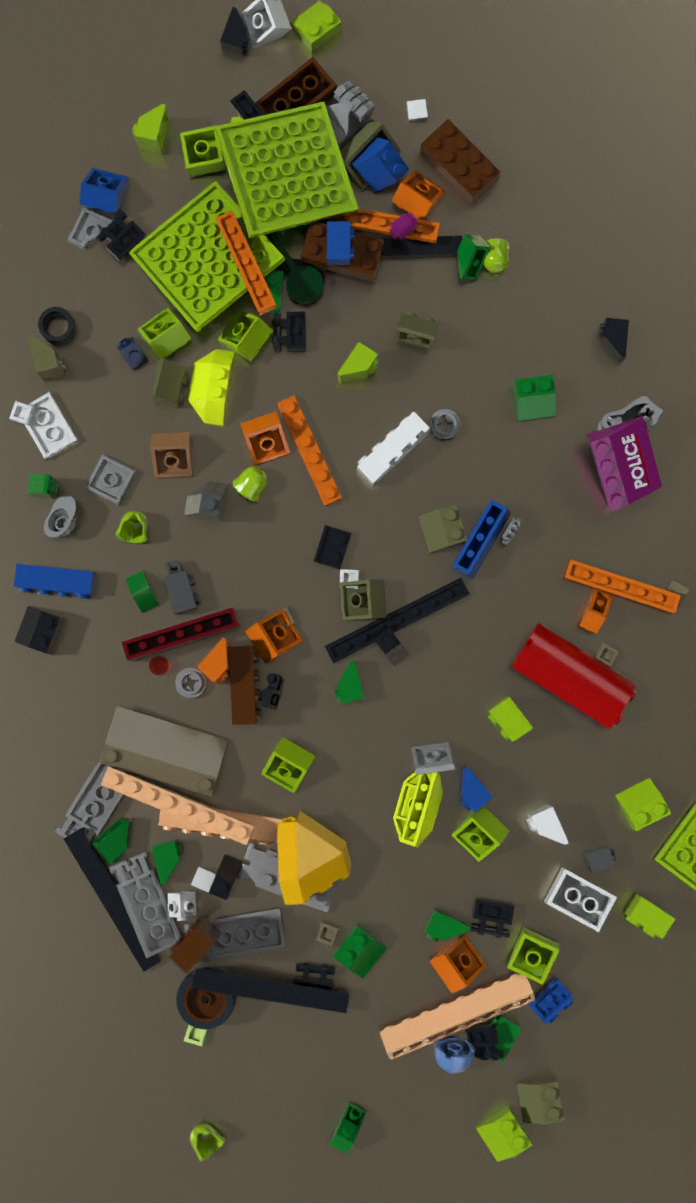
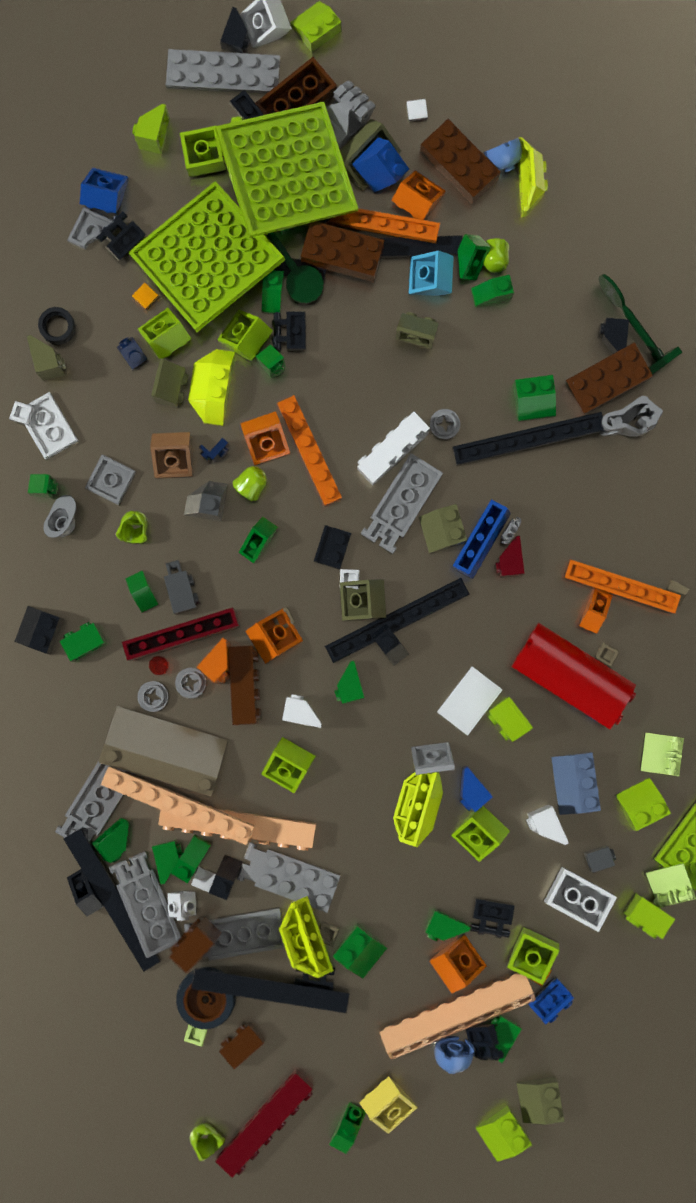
blue brick [14,564,96,599] -> none
orange plate [215,210,278,316] -> none
black plate [259,673,284,710] -> none
yellow panel [277,811,352,905] -> none
blue brick [327,222,354,265] -> none
lime slope [337,342,379,383] -> none
magenta brick [389,212,418,240] -> none
magenta slope [587,416,662,511] -> none
none -> green brick [59,622,107,662]
none -> black slope [67,869,104,916]
none -> light orange tile [132,283,159,310]
none -> light grey gear [137,681,168,712]
none -> light grey plate [166,49,280,94]
none -> green slope [171,835,211,884]
none -> dark blue bracket [199,438,230,463]
none -> dark red brick [215,1069,313,1178]
none -> reddish brown brick [219,1022,265,1070]
none -> green slope [238,516,278,563]
none -> green slope [256,344,285,377]
none -> neon yellow wedge [279,896,334,978]
none -> white slope [282,694,322,728]
none -> light yellow slope [359,1077,418,1134]
none -> light grey hinge [361,453,443,554]
none -> medium azure slope [409,250,454,296]
none -> white tile [437,667,502,736]
none -> black tile [453,412,606,466]
none -> green slope [471,274,514,307]
none -> medium blue cylinder [483,138,523,172]
none -> dark red slope [495,536,525,578]
none -> neon yellow wedge [518,137,548,217]
none -> sand blue slope [551,752,601,815]
none -> reddish brown brick [566,342,653,414]
none -> dark green piece [599,274,683,375]
none -> yellowish green hinge [641,733,684,776]
none -> yellowish green hinge [646,863,696,908]

